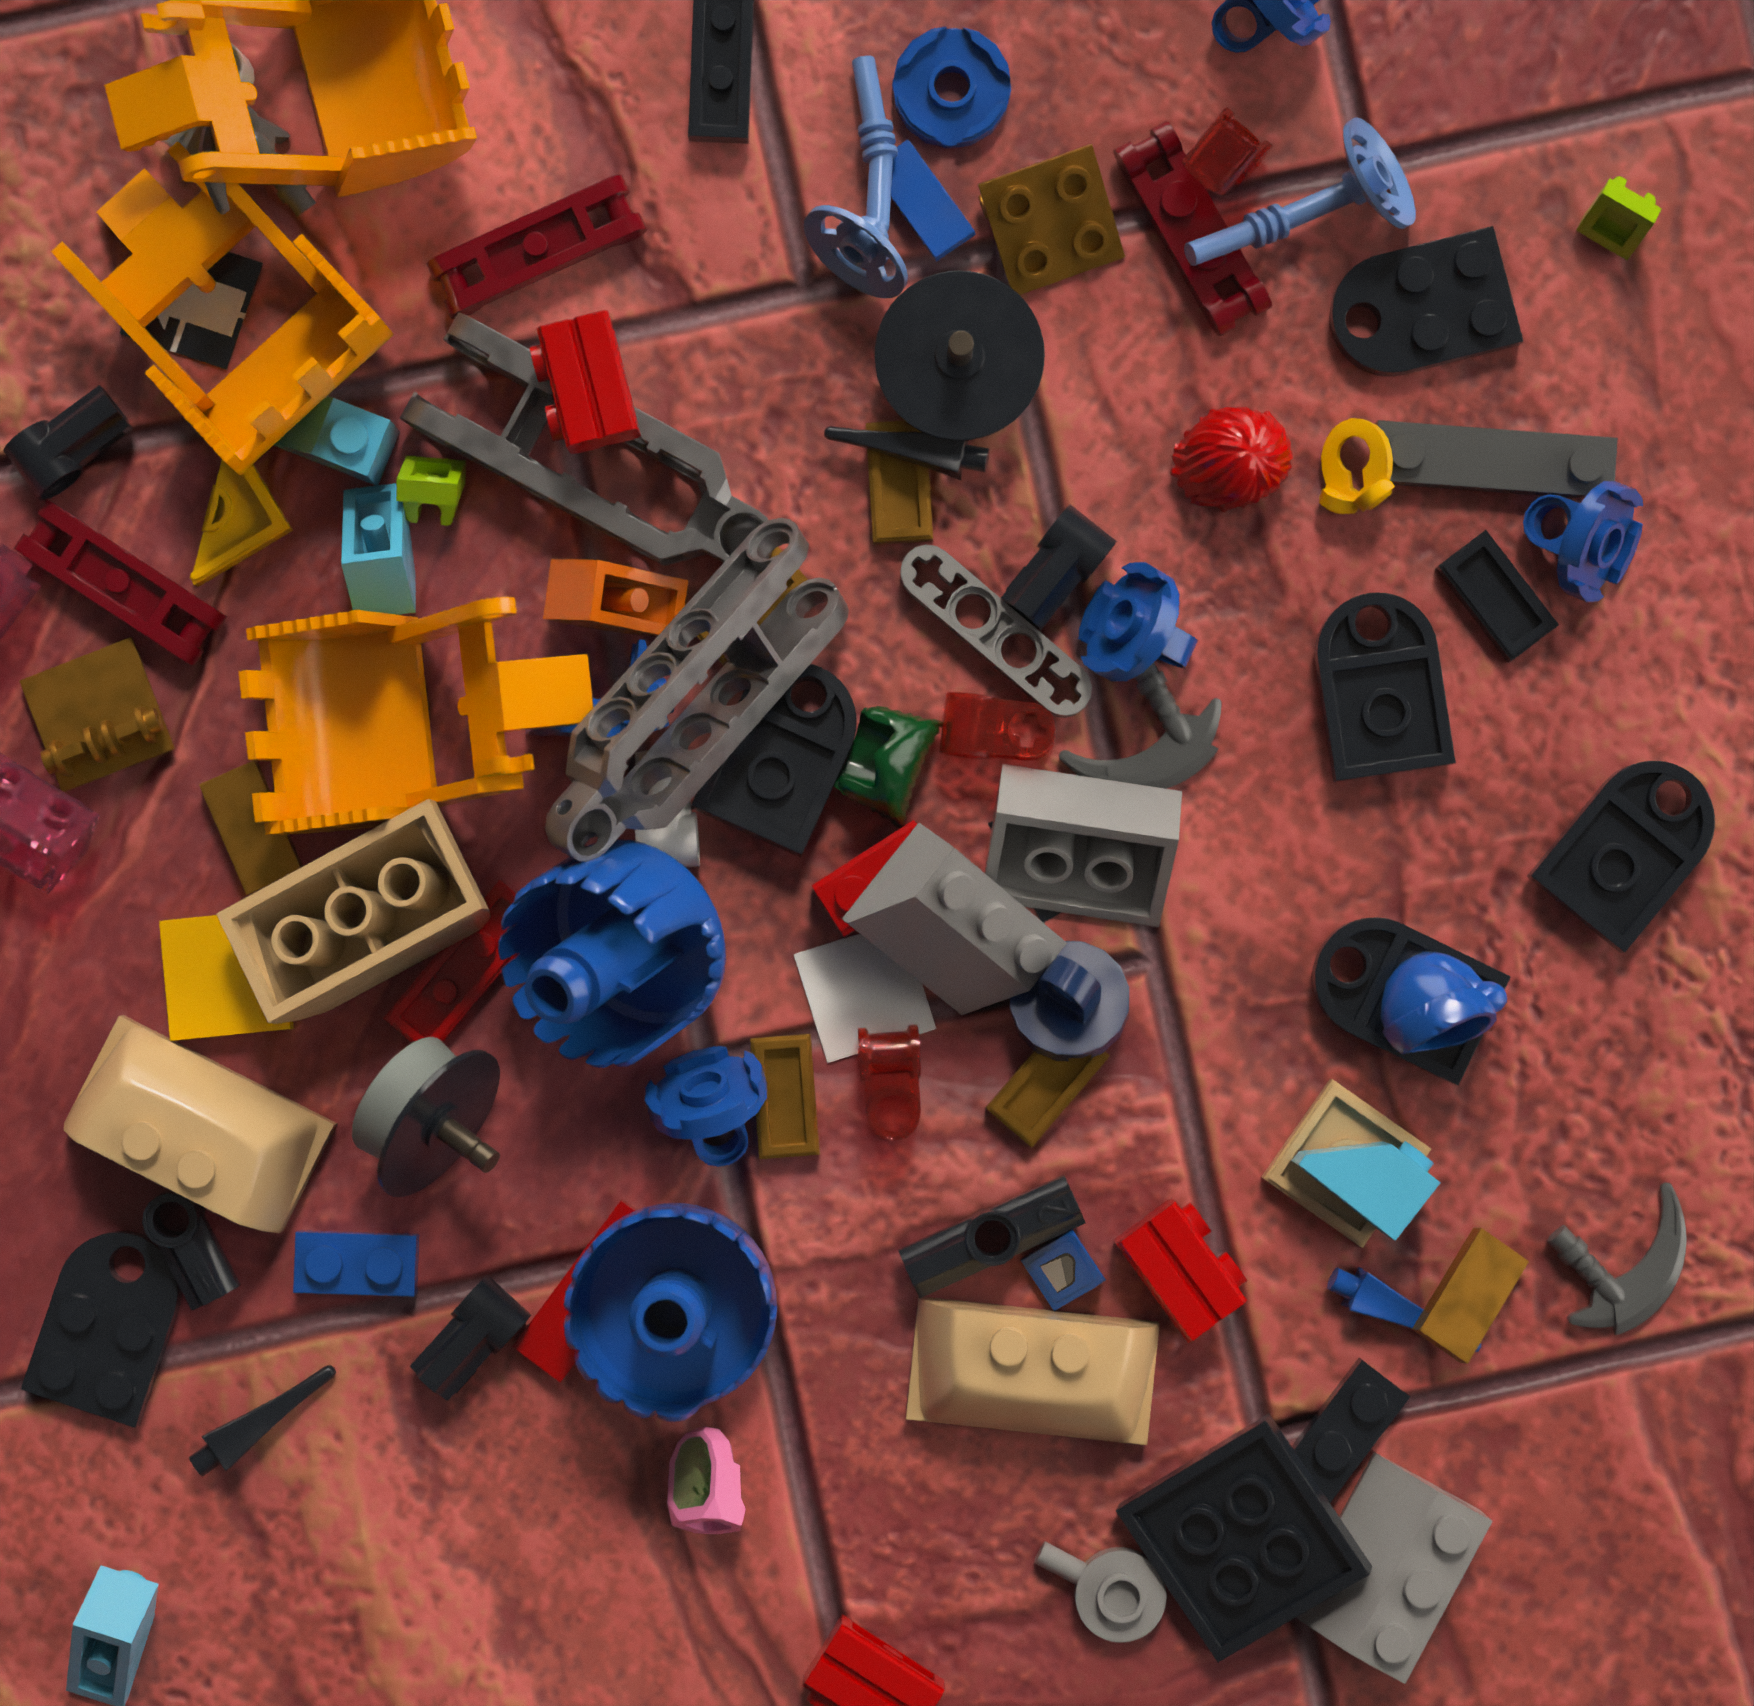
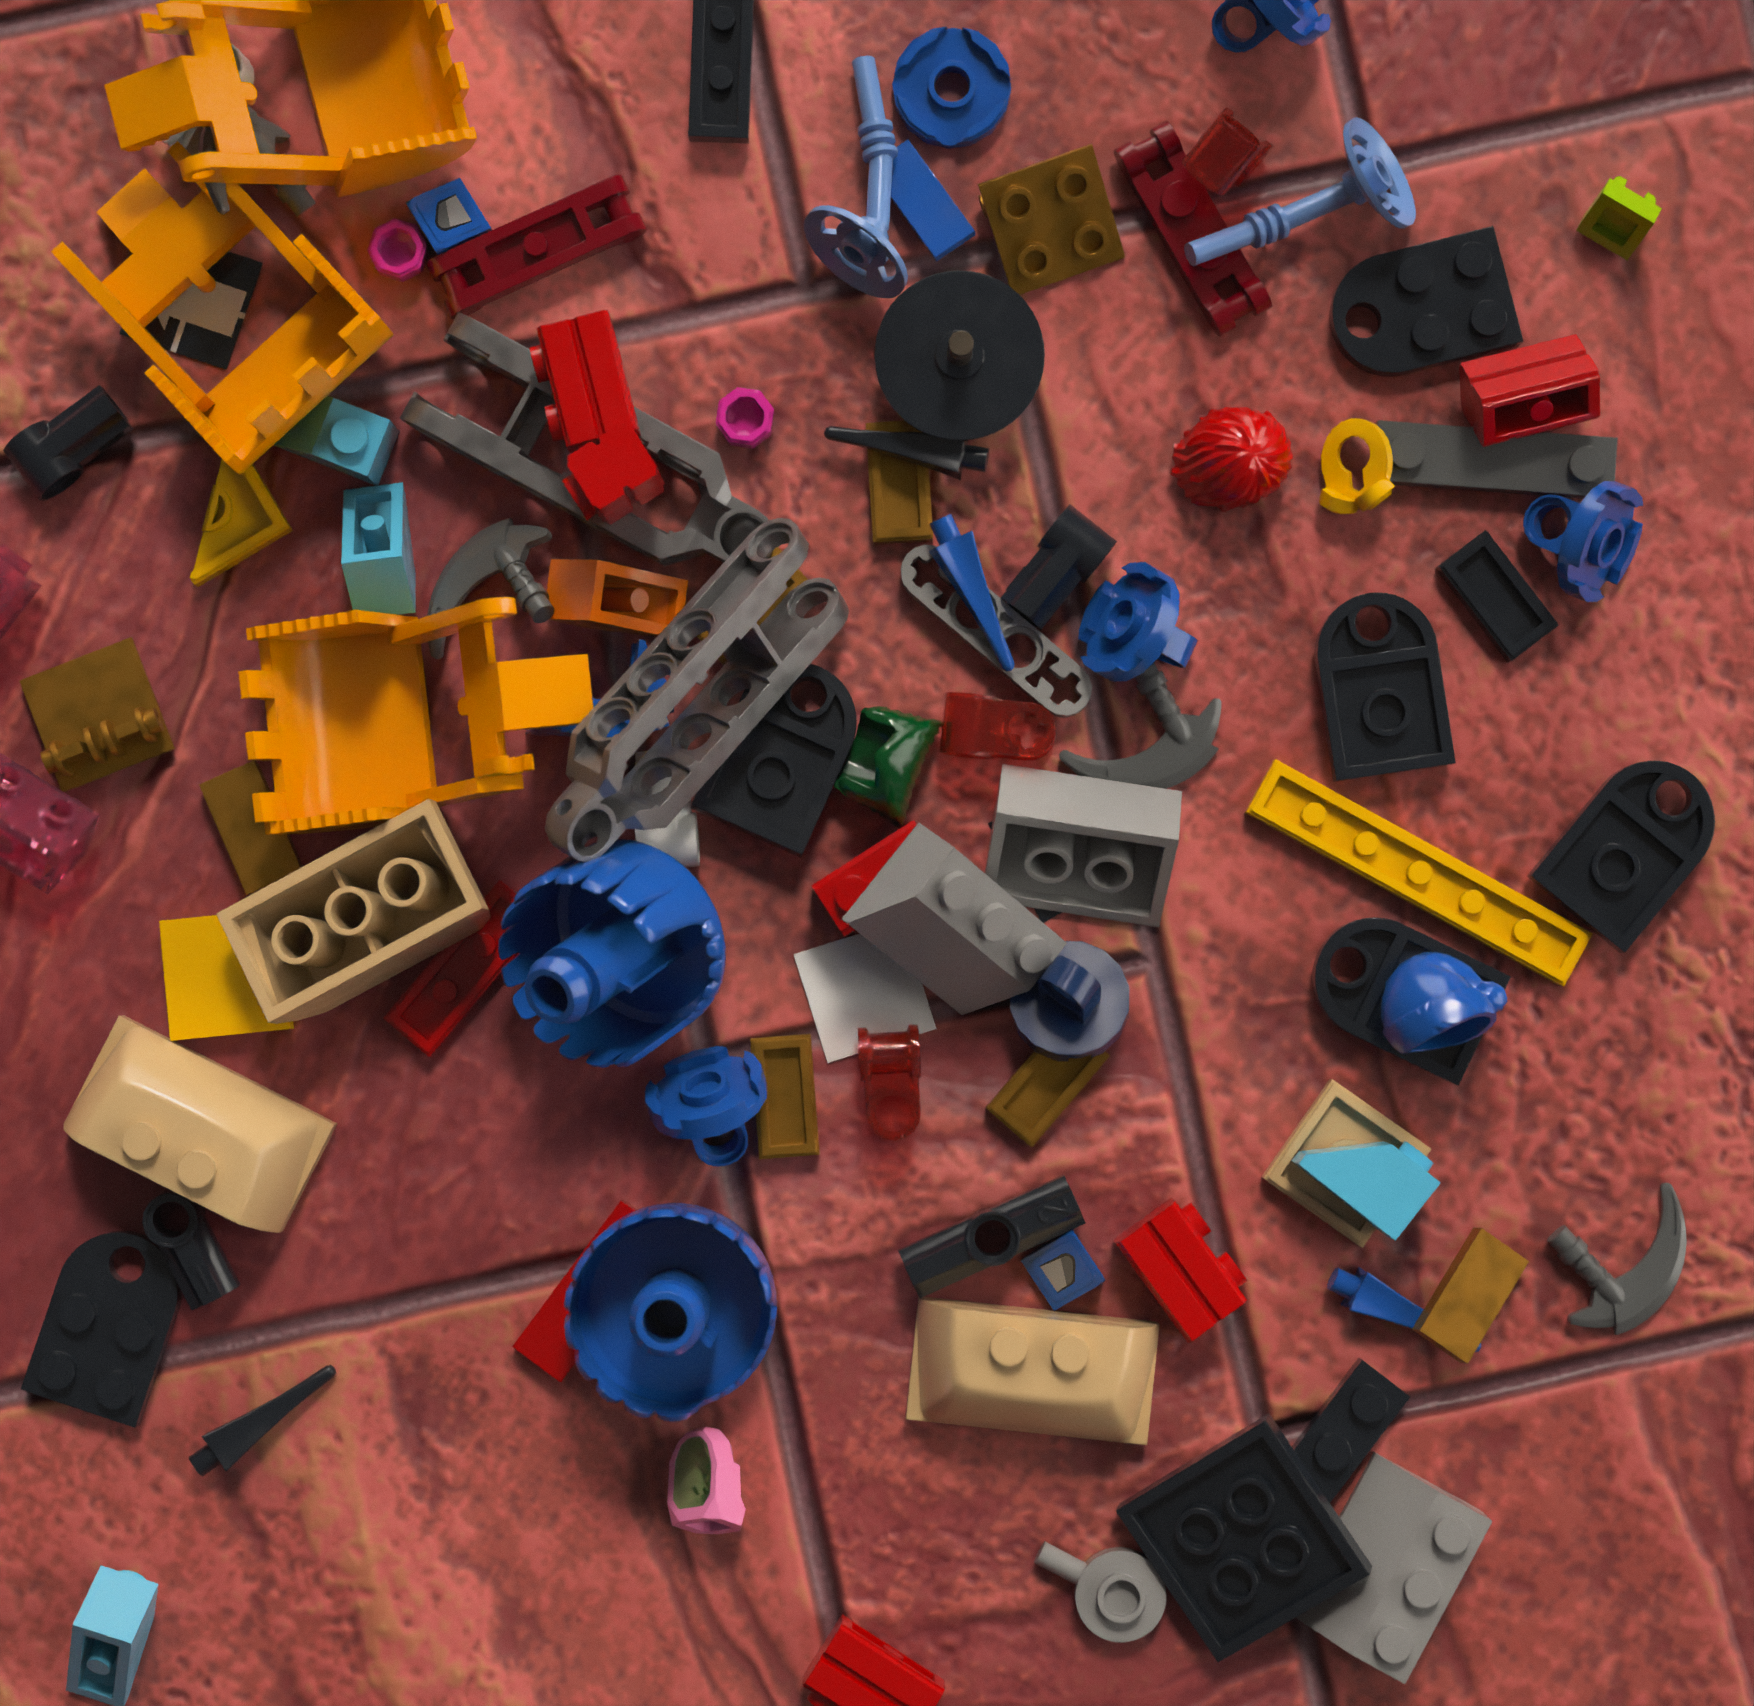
dark red plate [13,498,227,666] -> none
blue plate [293,1230,420,1297] -> none
piece [352,1037,500,1197] -> none
lime tile [396,455,466,526] -> none
black piece [410,1274,532,1401] -> none
none -> dark pink tile [367,218,430,282]
none -> blue slope [406,178,492,255]
none -> dark grey piece [427,518,555,660]
none -> red brick [562,422,664,525]
none -> dark pink tile [716,387,775,449]
none -> blue piece [929,514,1015,671]
none -> yellow tile [1244,759,1593,986]
none -> red brick [1459,334,1600,447]

